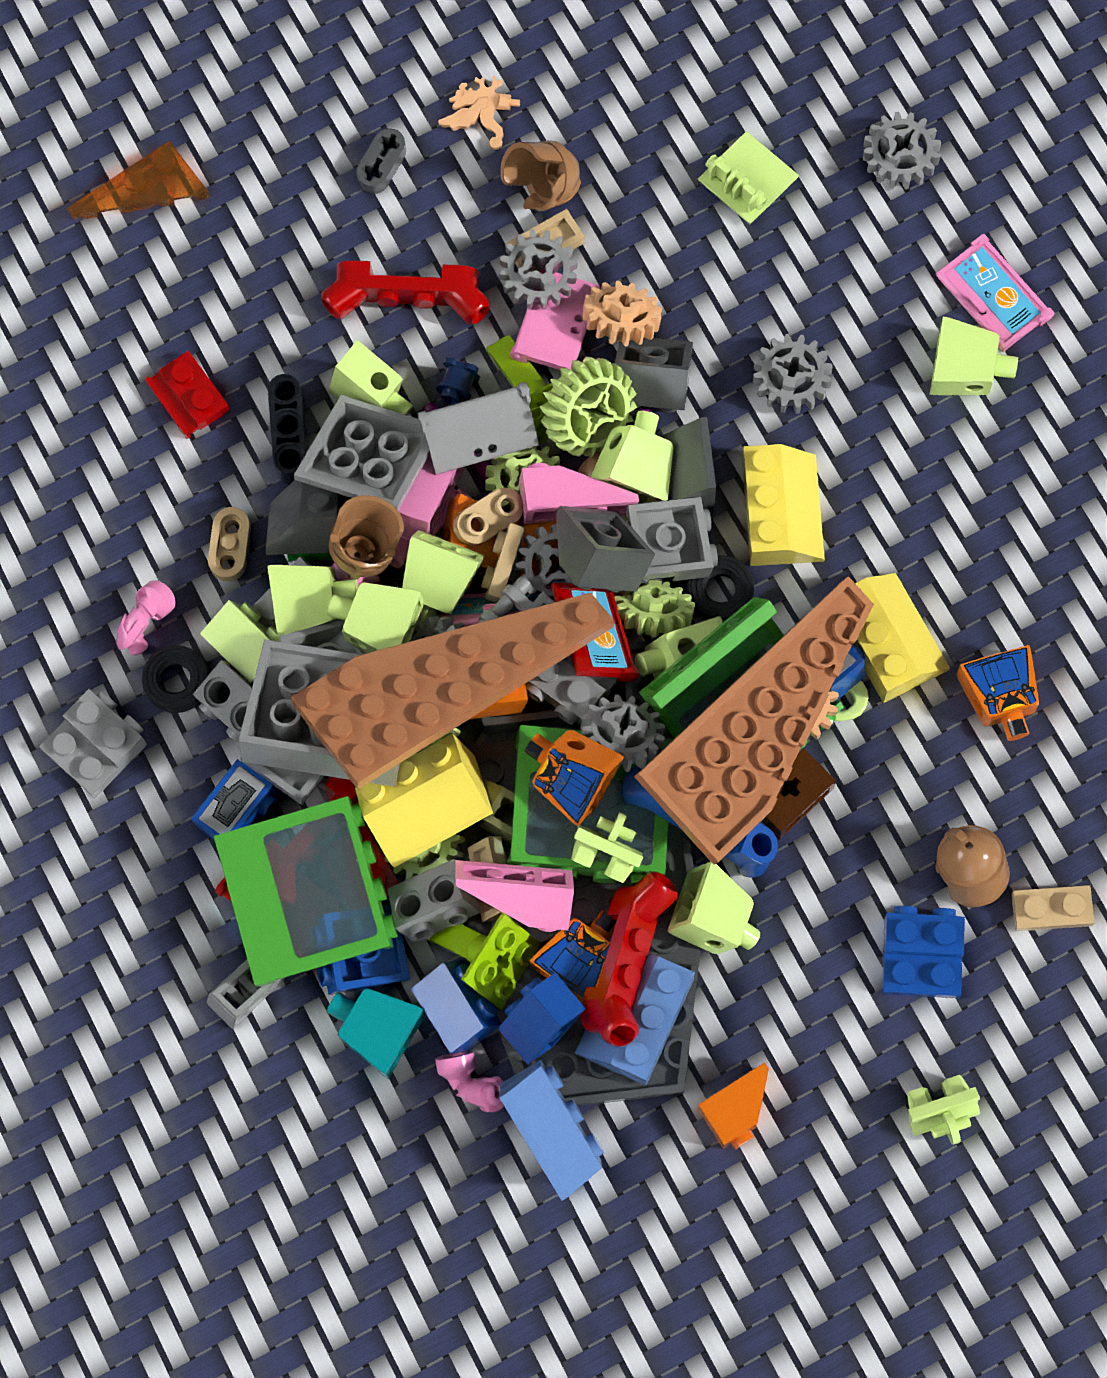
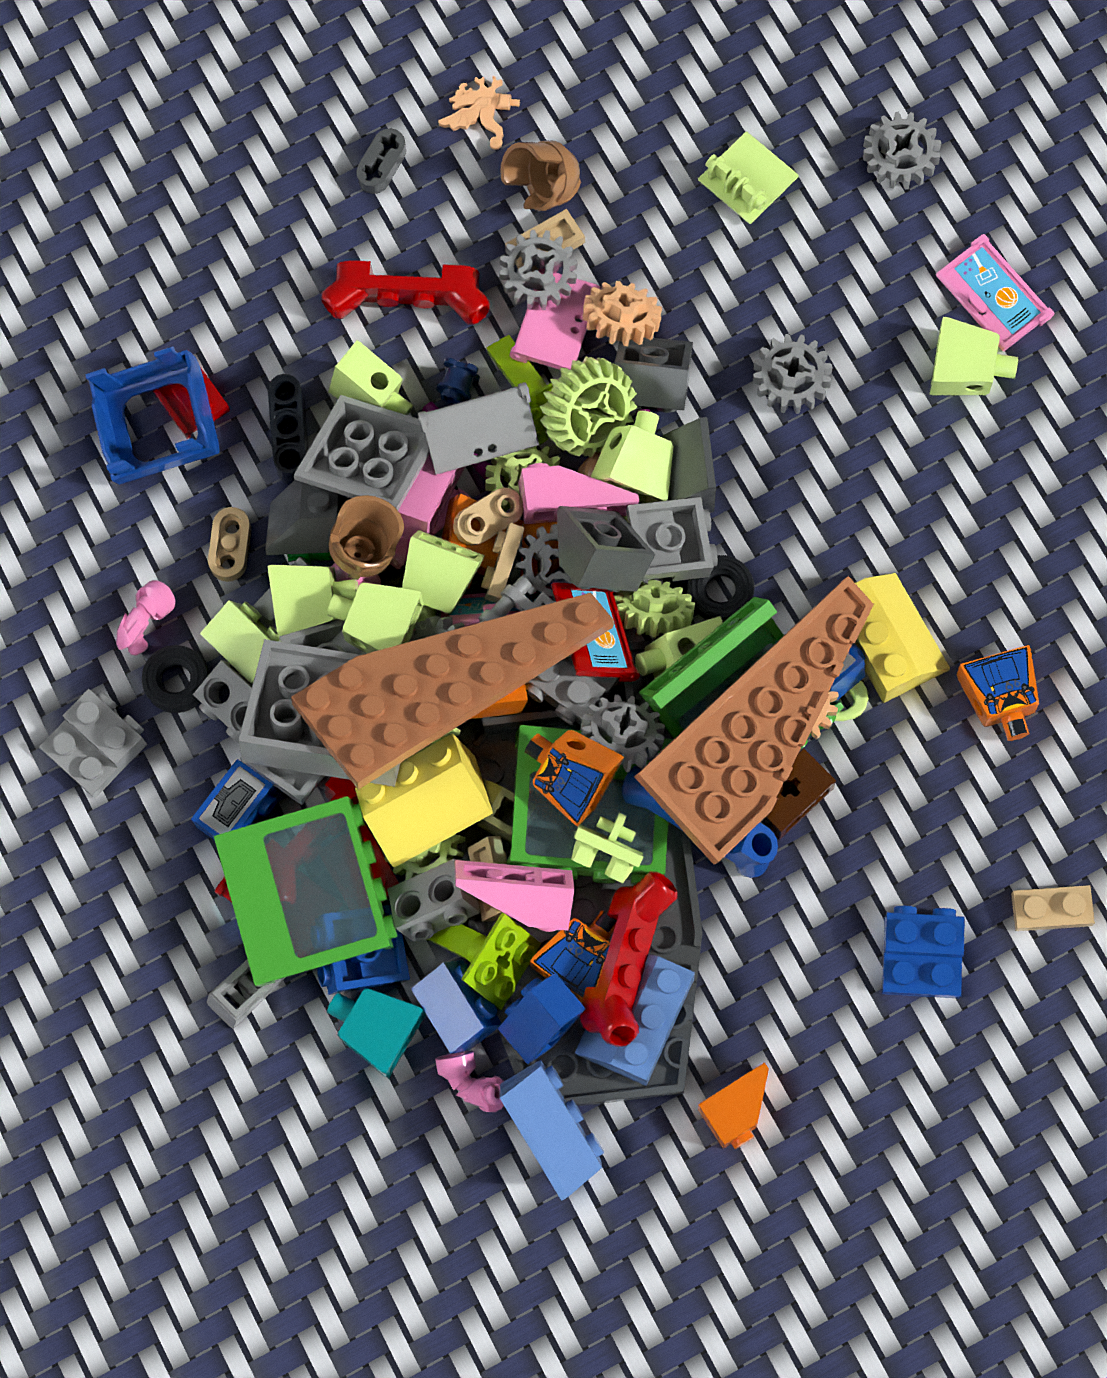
clear orange wing [67,140,209,220] -> none
yellowish green torso [667,862,760,954] -> none
light yellow slope [742,444,825,566] -> none
yellowish green hips [907,1075,980,1145] -> none
medium nougat helmet [935,825,1010,907] -> none
none -> blue piece [85,346,220,485]

